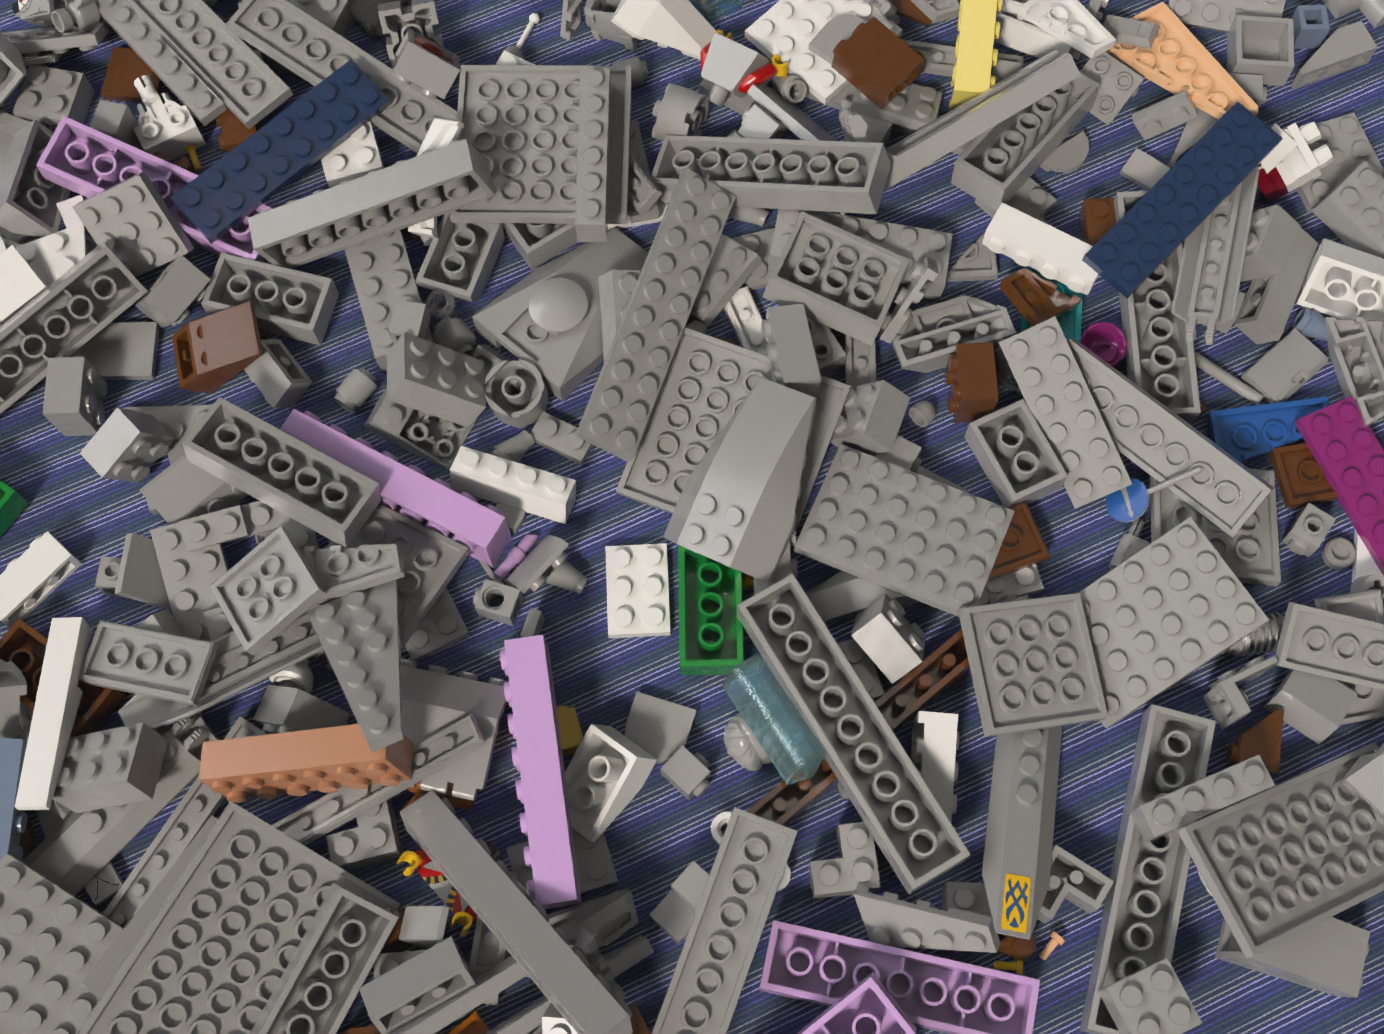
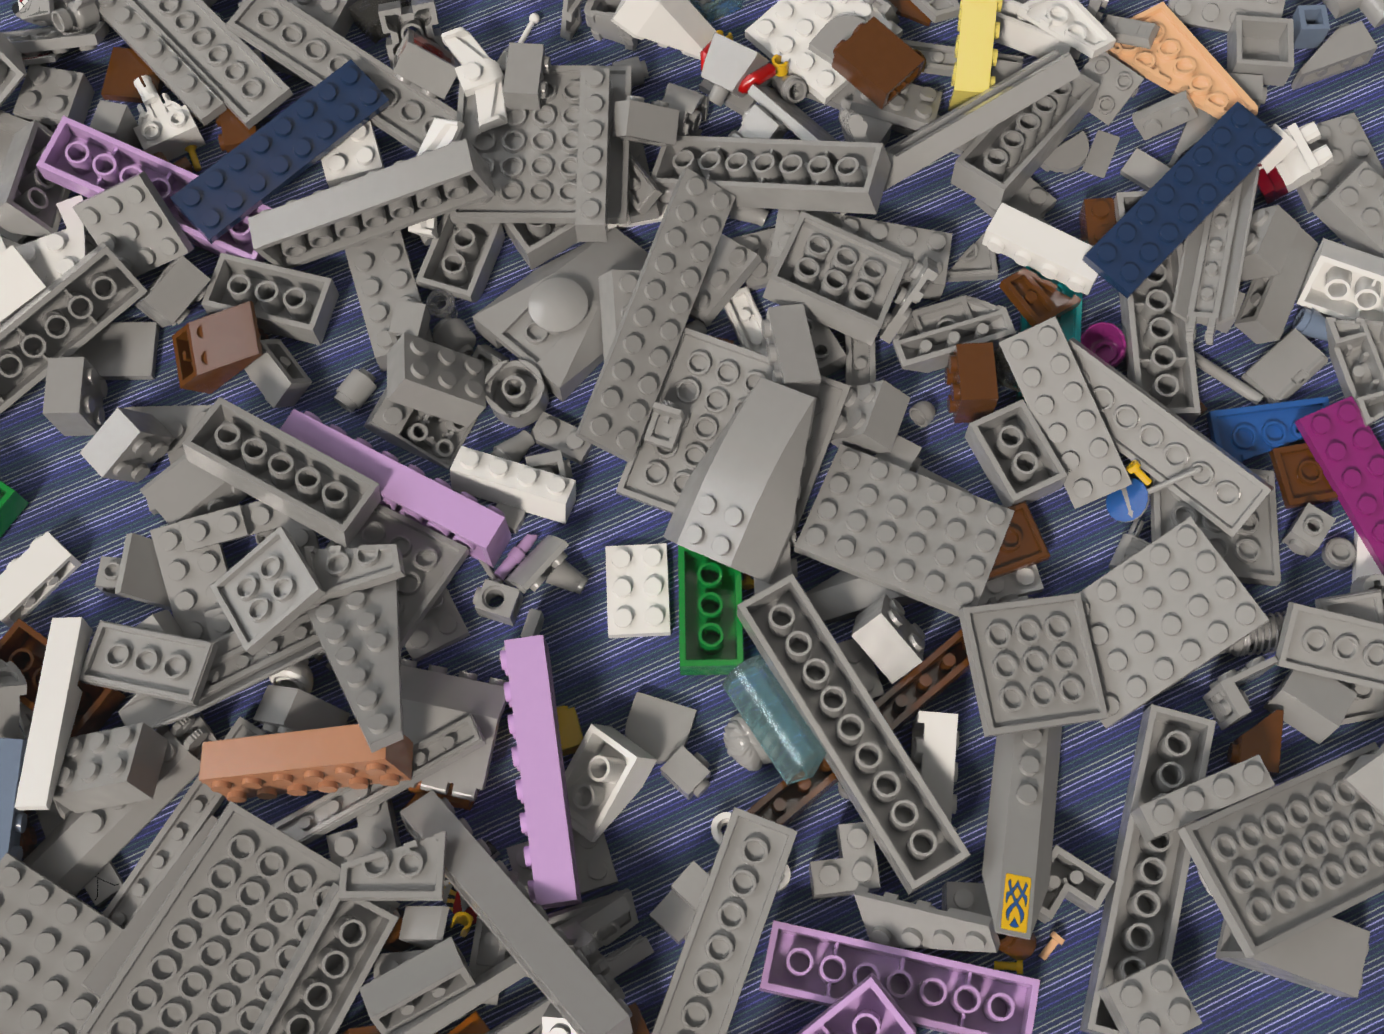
none -> light grey wing [338,830,447,901]
none -> white plate [441,27,508,133]
none -> light grey brick [503,42,551,110]
none -> light grey bracket [525,450,573,478]
none -> light grey brick [611,95,680,147]
none -> light grey bracket [643,400,685,451]
none -> light grey sticker [1082,130,1120,178]
none -> yellow piece [1126,460,1152,486]

